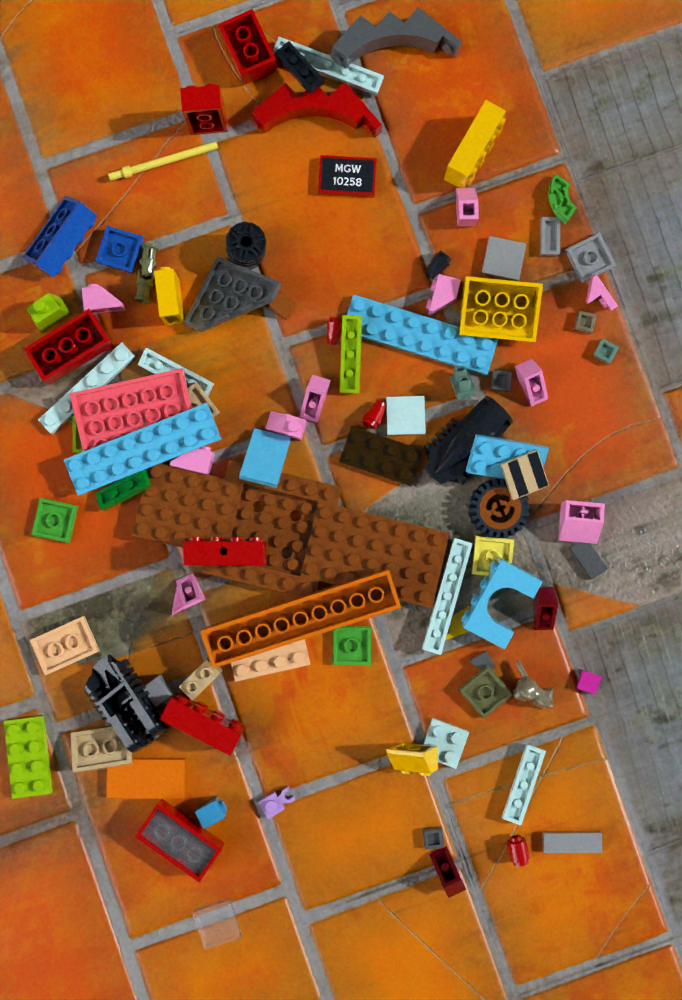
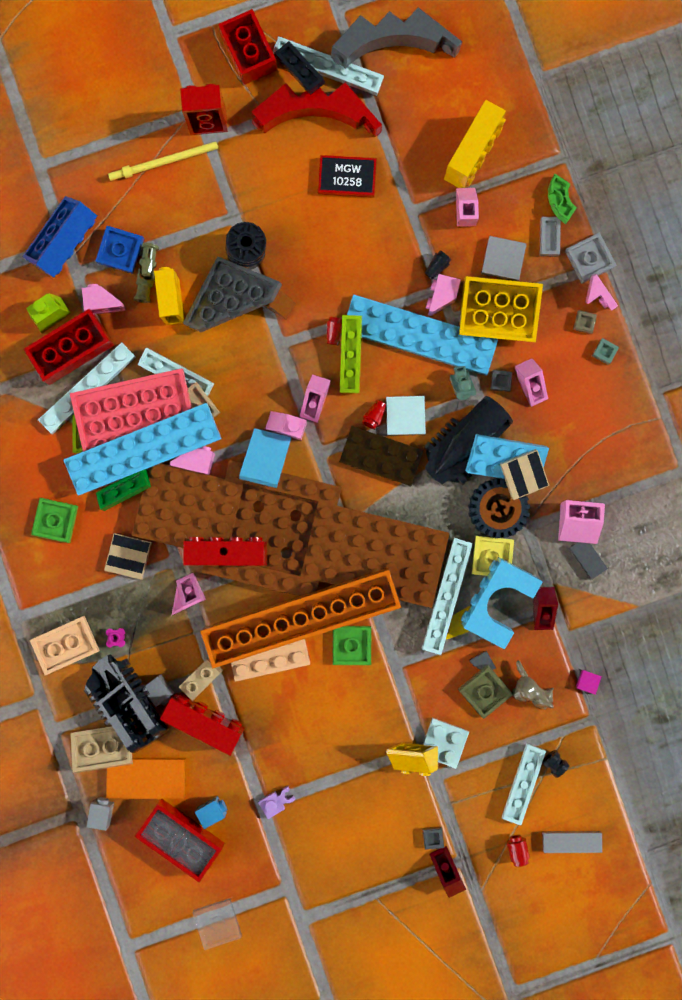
lime plate [3,715,53,799] -> none
none -> light grey brick [87,797,114,831]
none -> tile [104,533,152,580]
none -> dark pink plate [106,628,125,648]
none -> black wheel [542,750,570,778]

